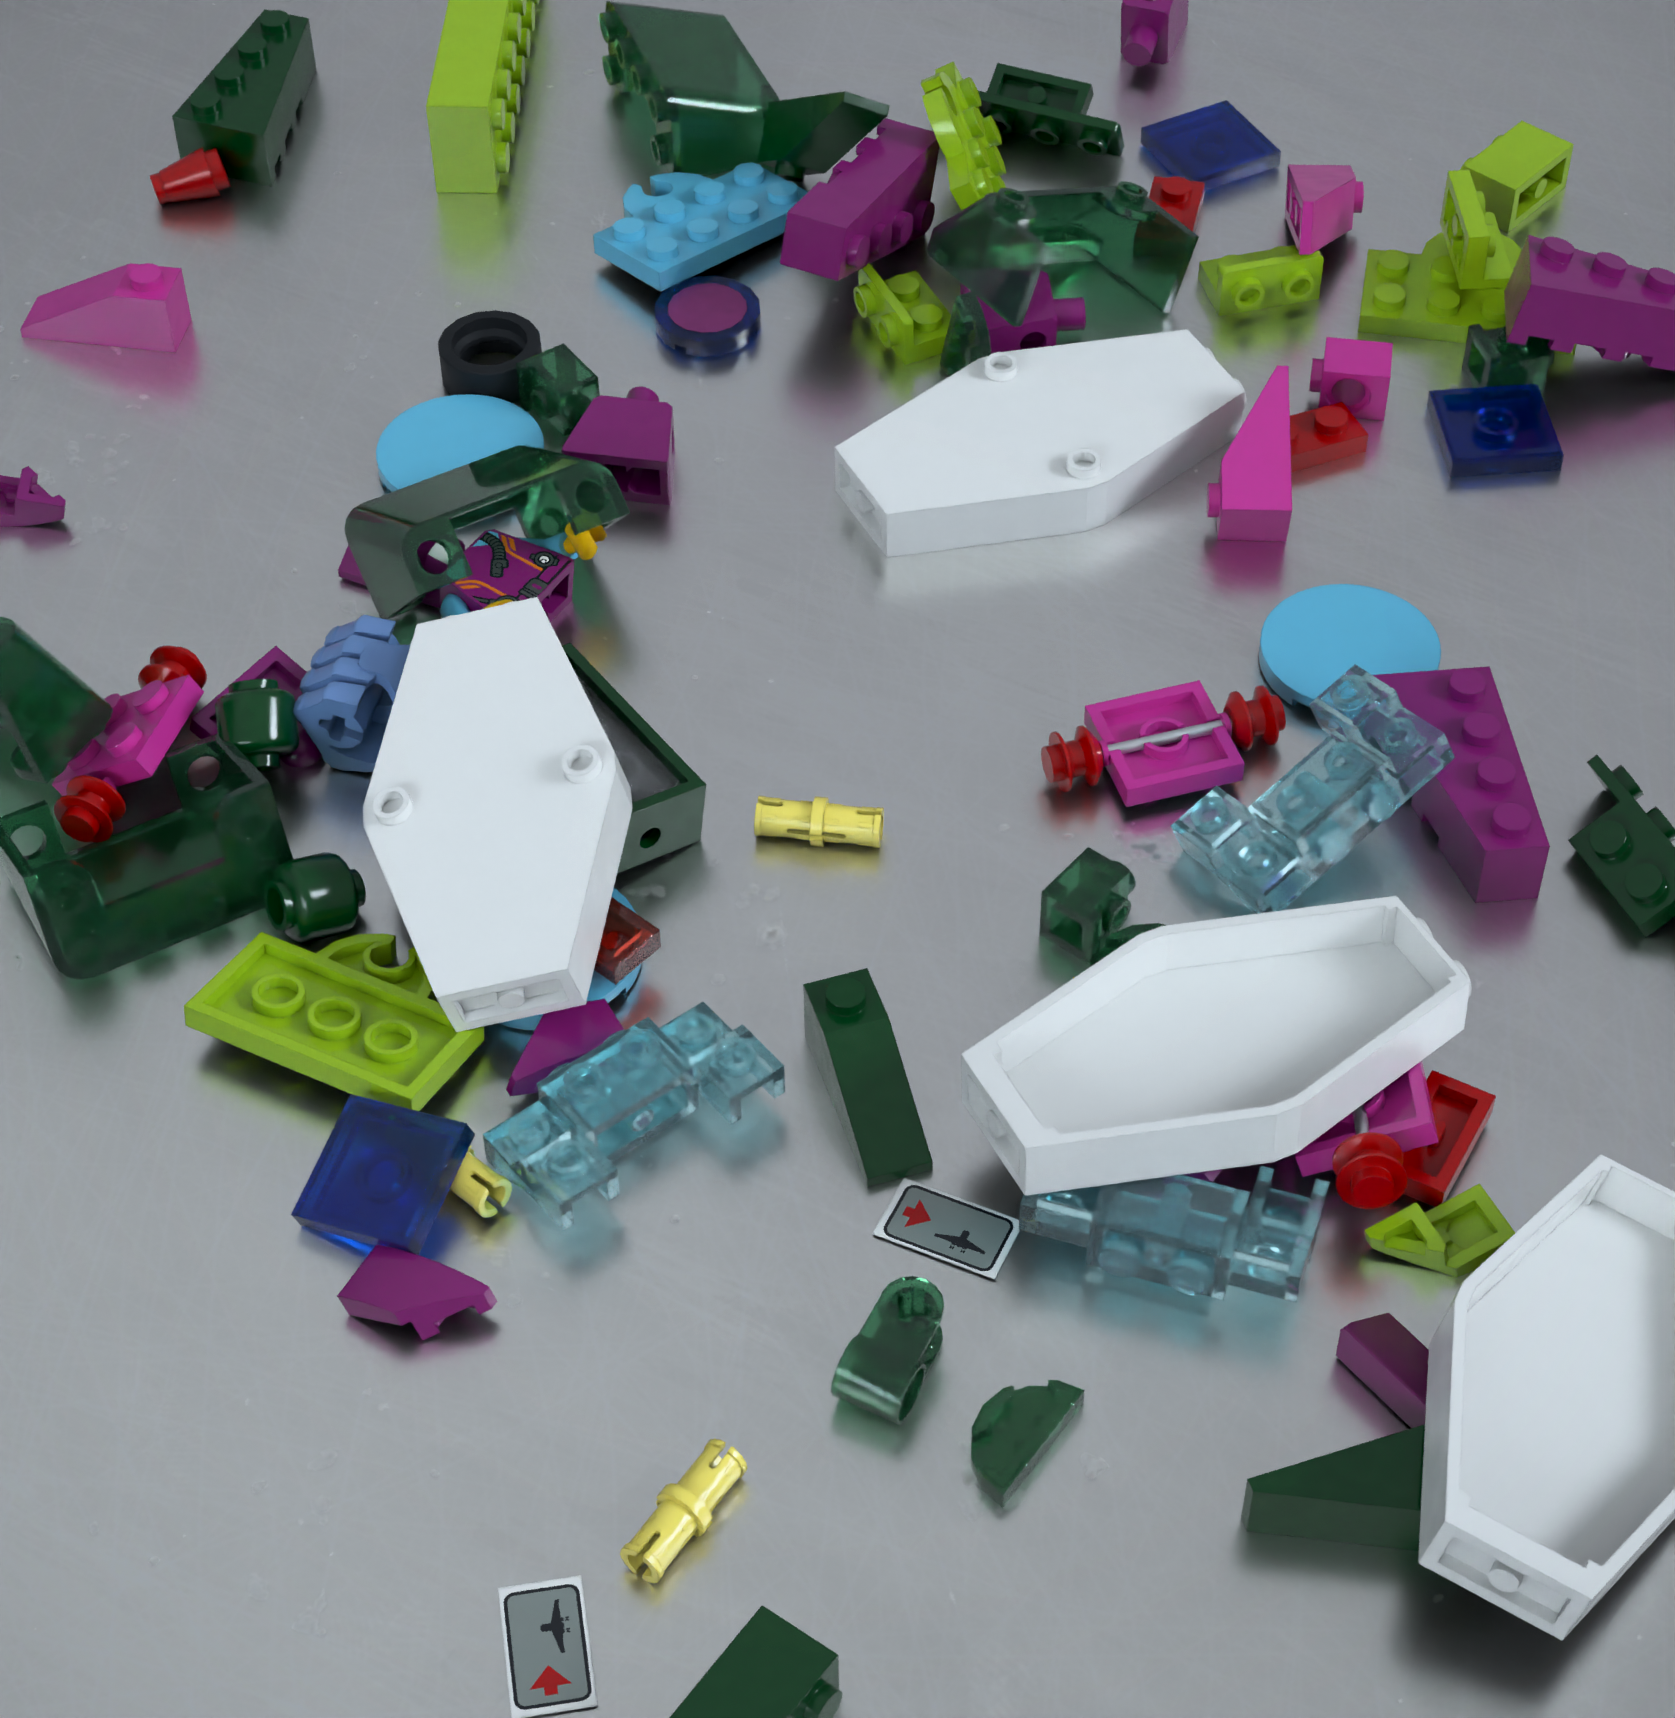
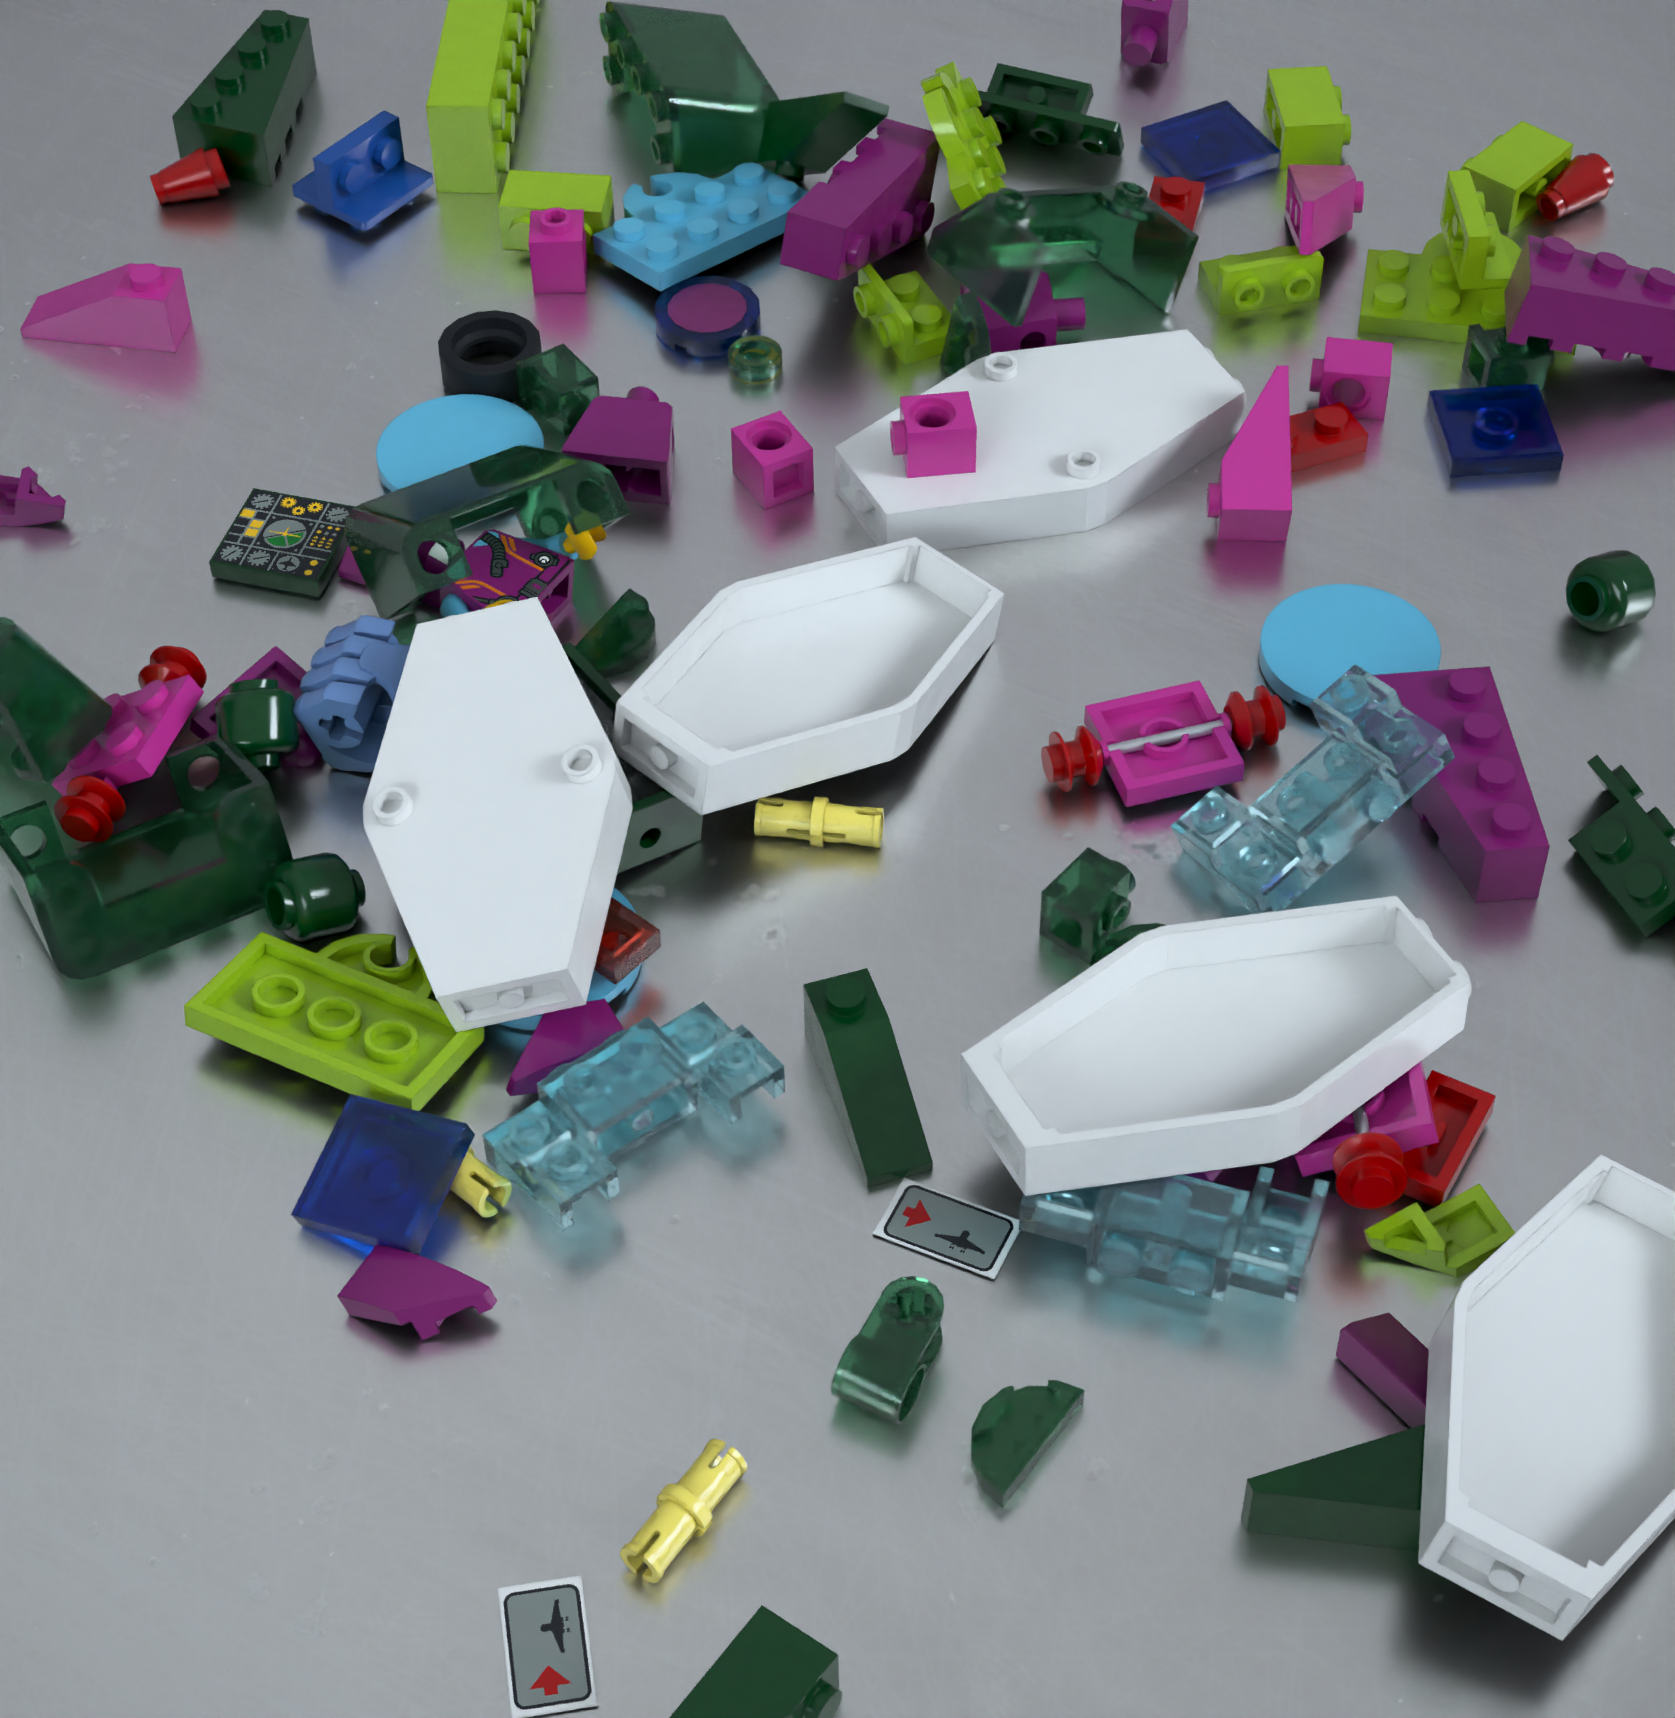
none -> tile [209,488,361,597]
none -> blue bracket [292,110,434,231]
none -> lime brick [498,170,615,255]
none -> dark pink brick [529,208,588,294]
none -> clear green tile [575,588,656,678]
none -> white container [611,537,1004,815]
none -> clear green tile [728,335,782,385]
none -> dark pink brick [731,410,814,510]
none -> dark pink brick [890,391,977,478]
none -> lime brick [1263,66,1351,169]
none -> red cone [1536,153,1614,221]
none -> dark green head [1566,550,1656,632]

